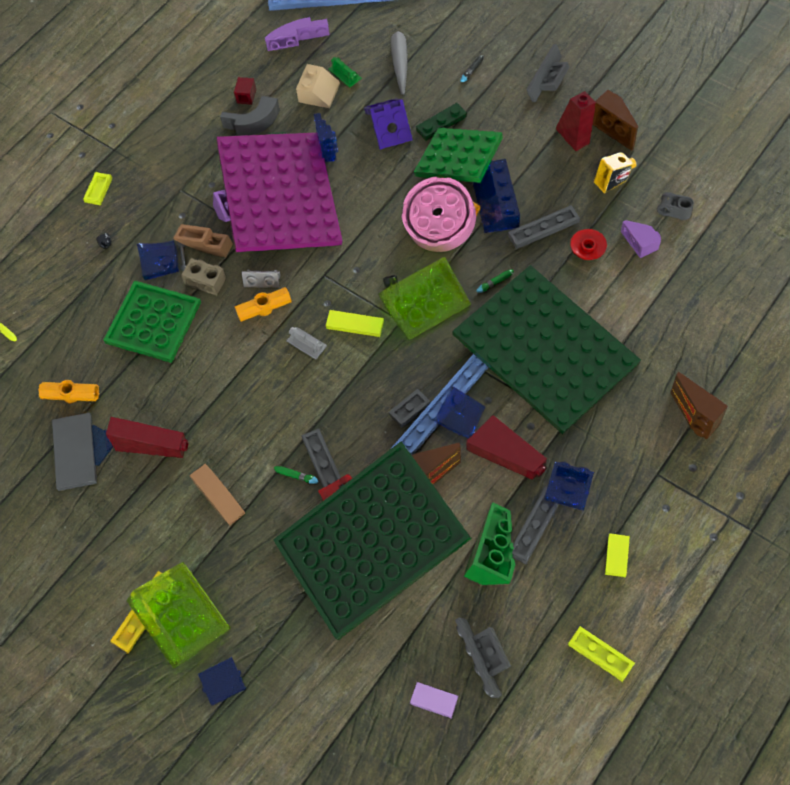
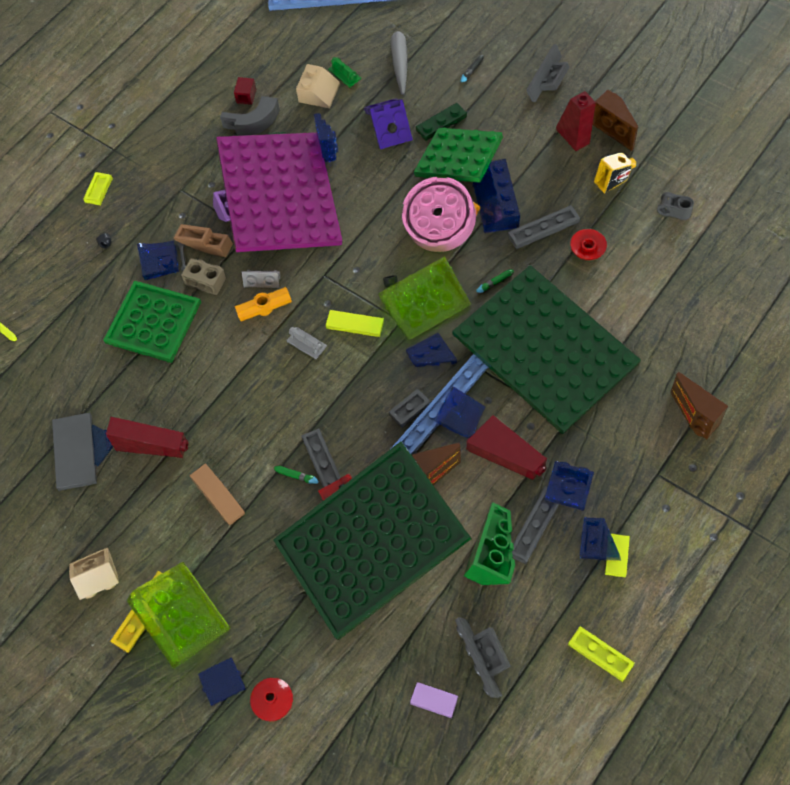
light orange piece [38,380,99,404] -> none
medium lavender slope [265,17,330,51] -> none
medium lavender slope [621,220,661,258] -> none
none -> tan slope [70,547,119,600]
none -> red dish [250,678,293,721]
none -> clear blue wing [406,333,457,367]
none -> clear blue wing [580,517,621,561]

